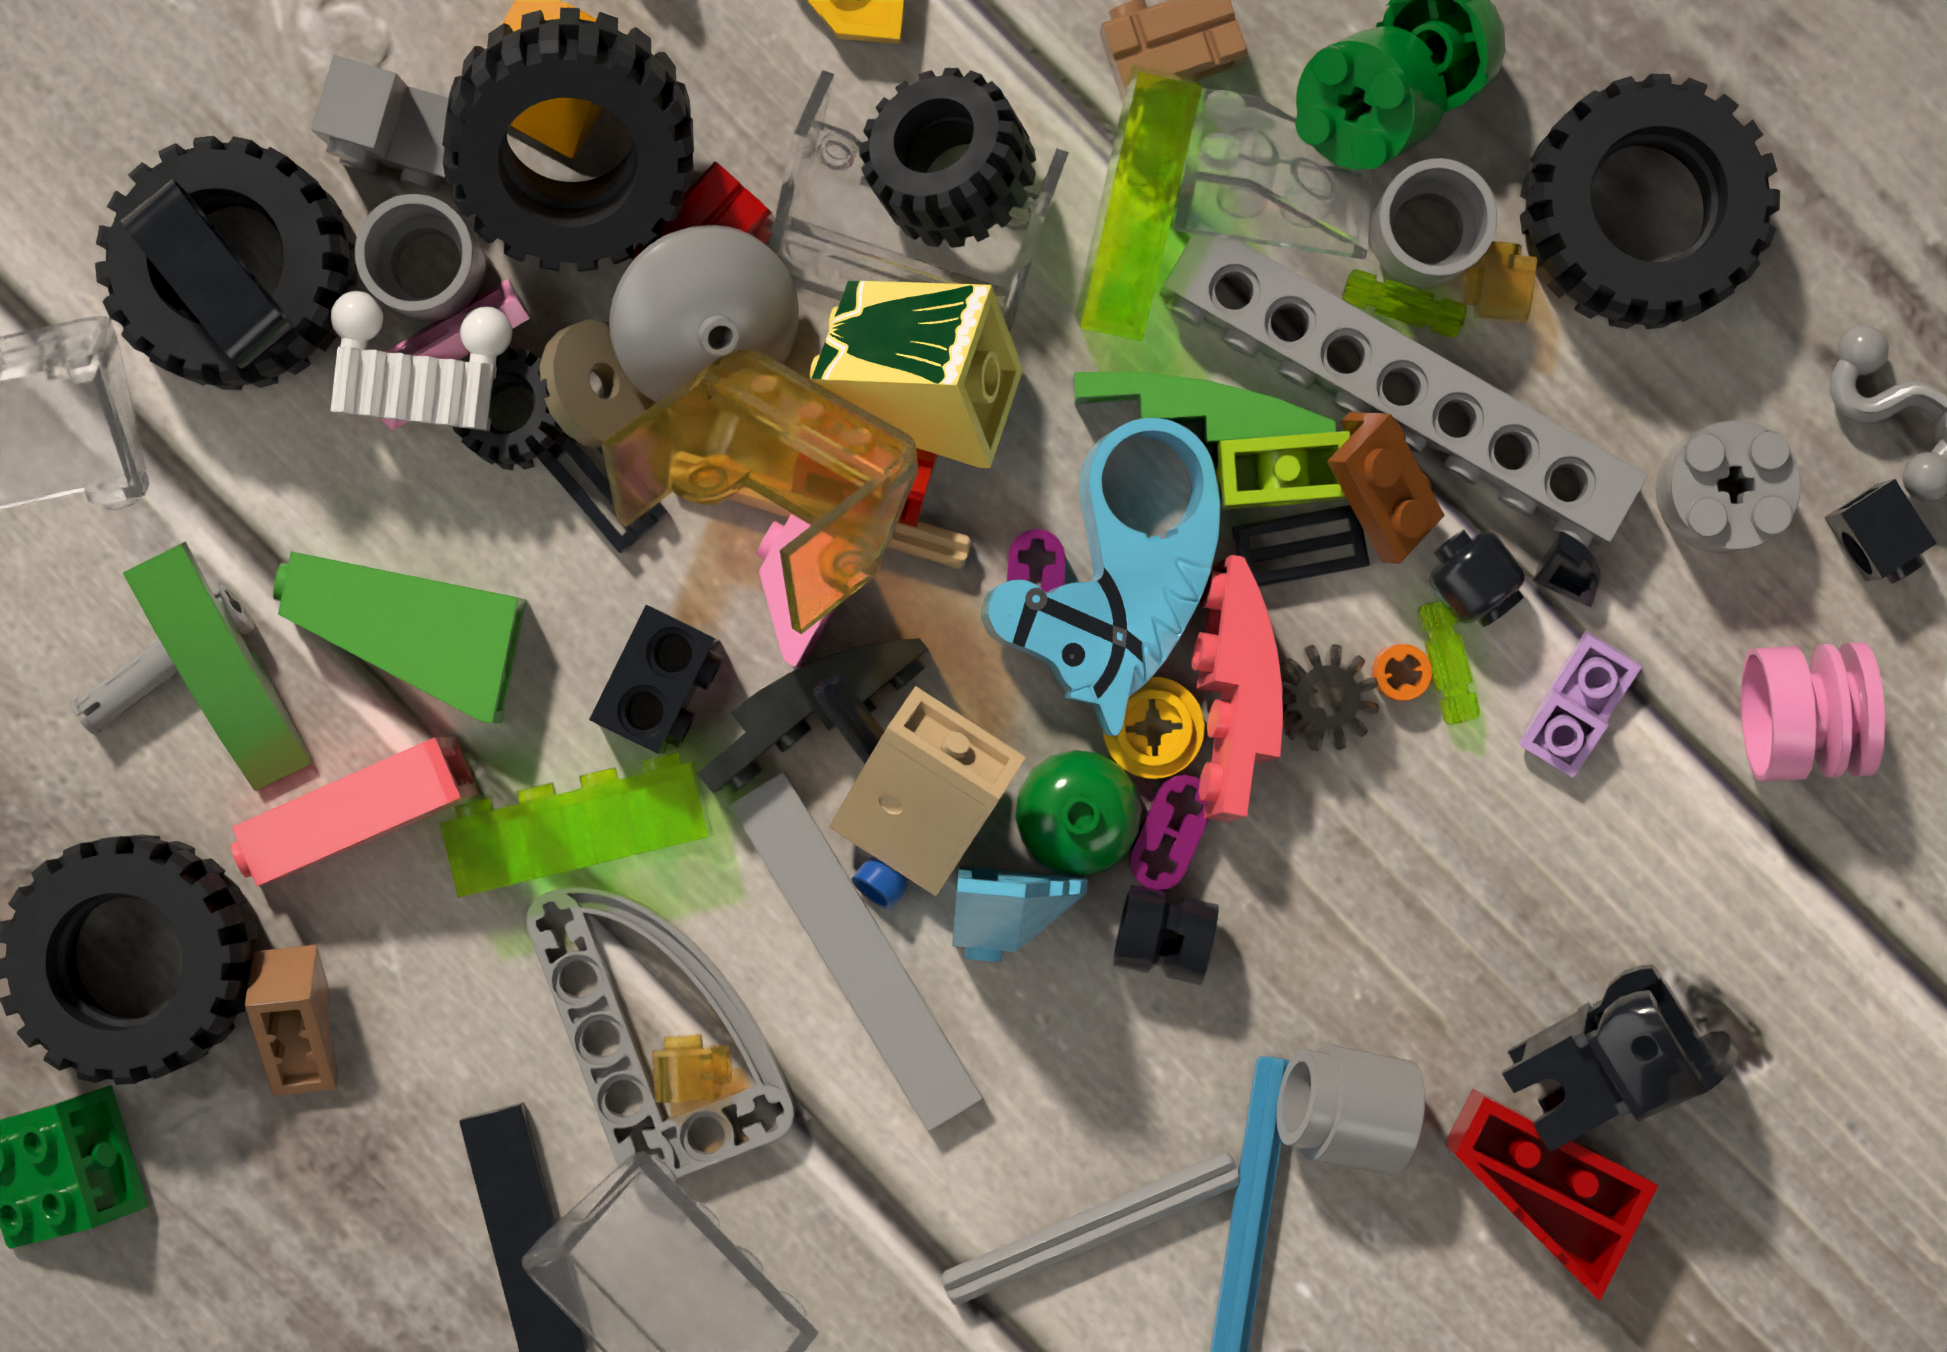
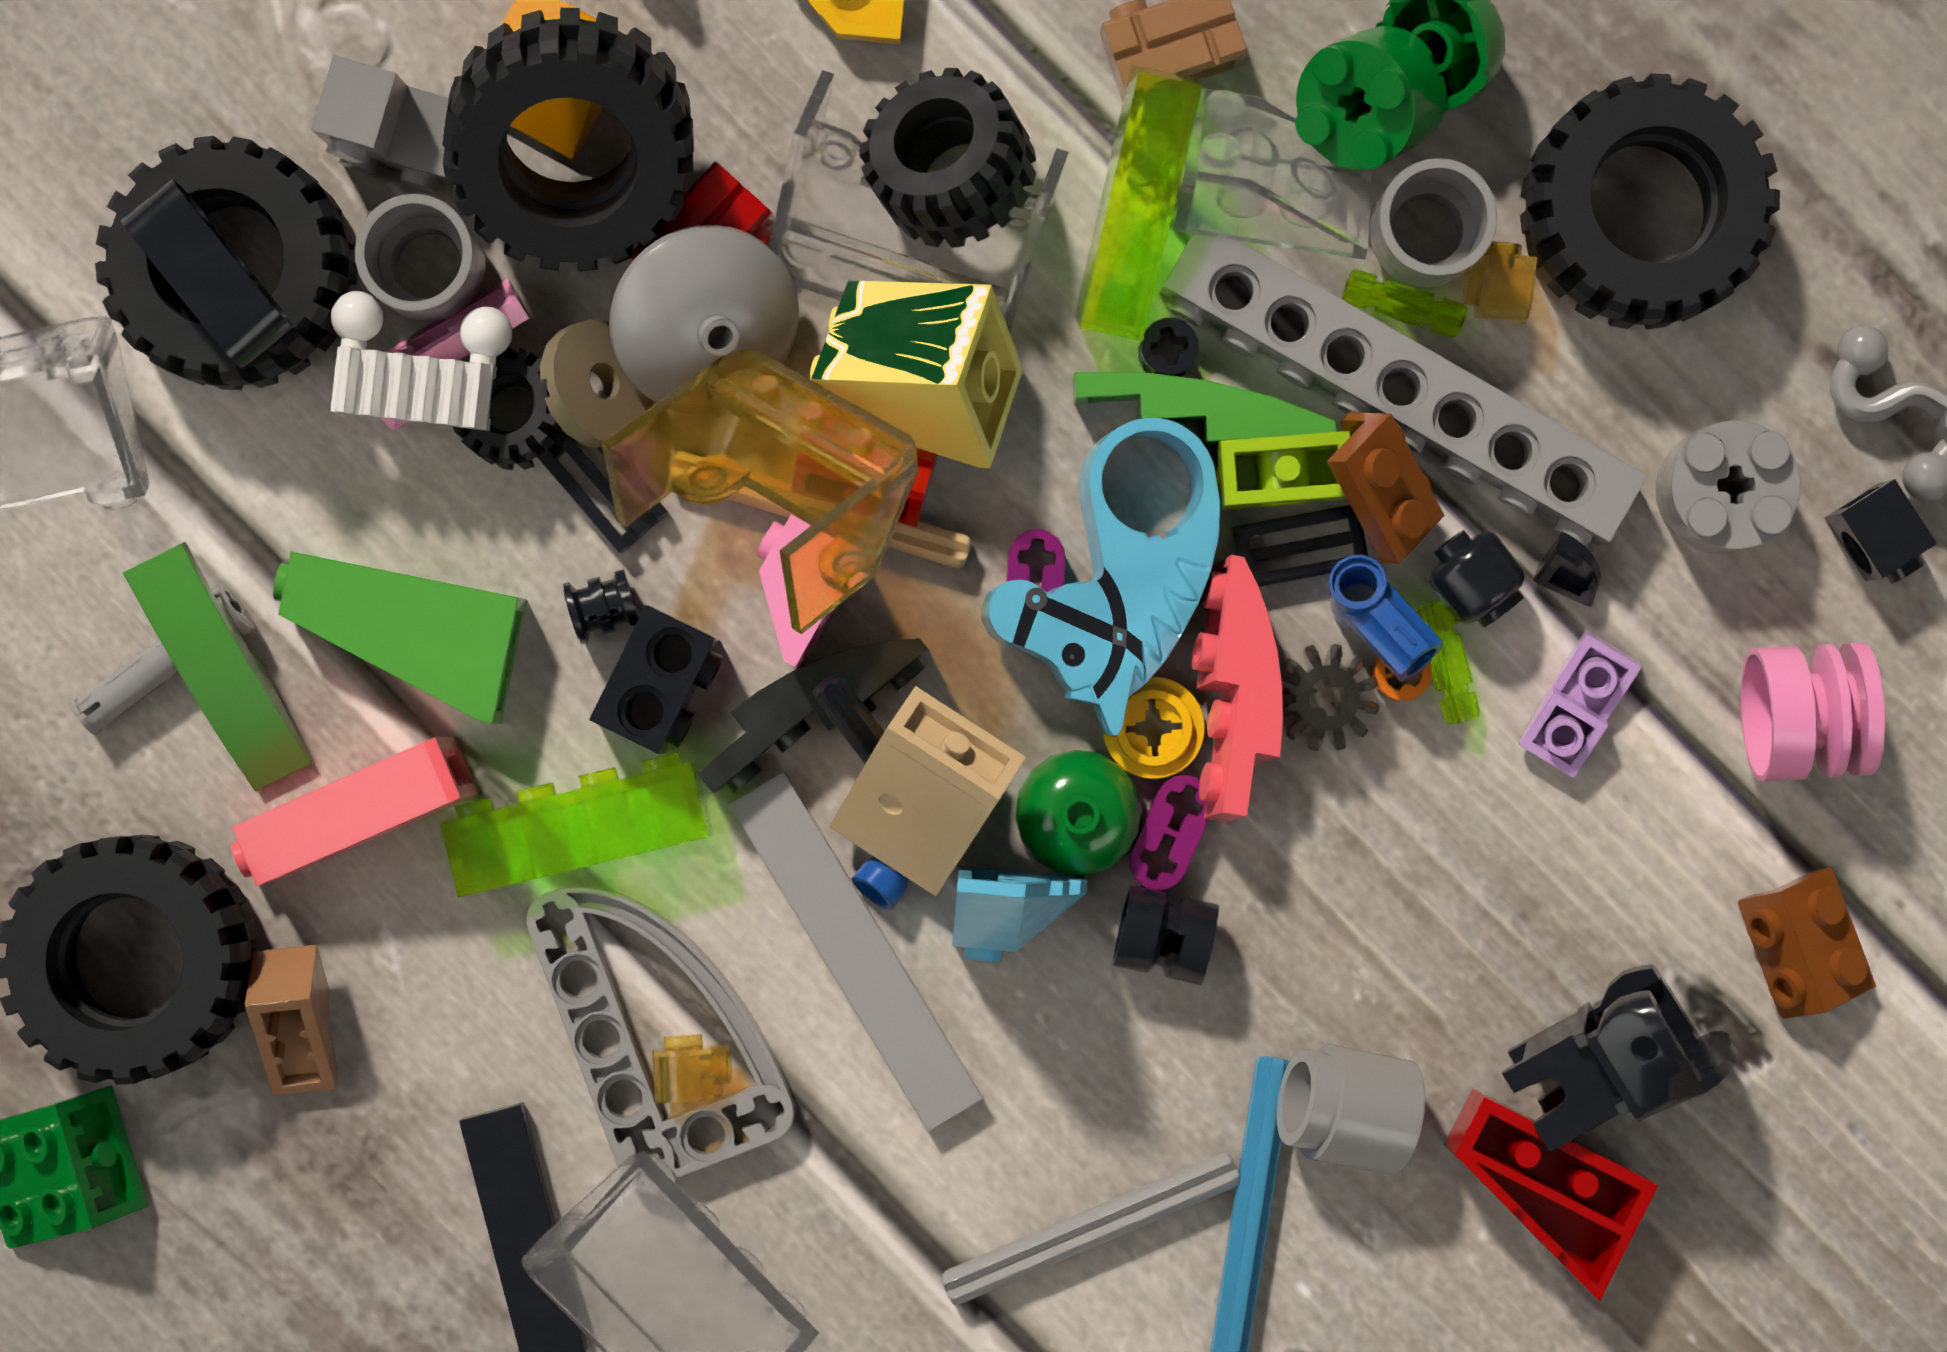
none -> black bush [563,569,639,644]
none -> black bush [1138,318,1198,377]
none -> blue piece [1329,555,1443,682]
none -> dark orange bracket [1738,867,1877,1019]

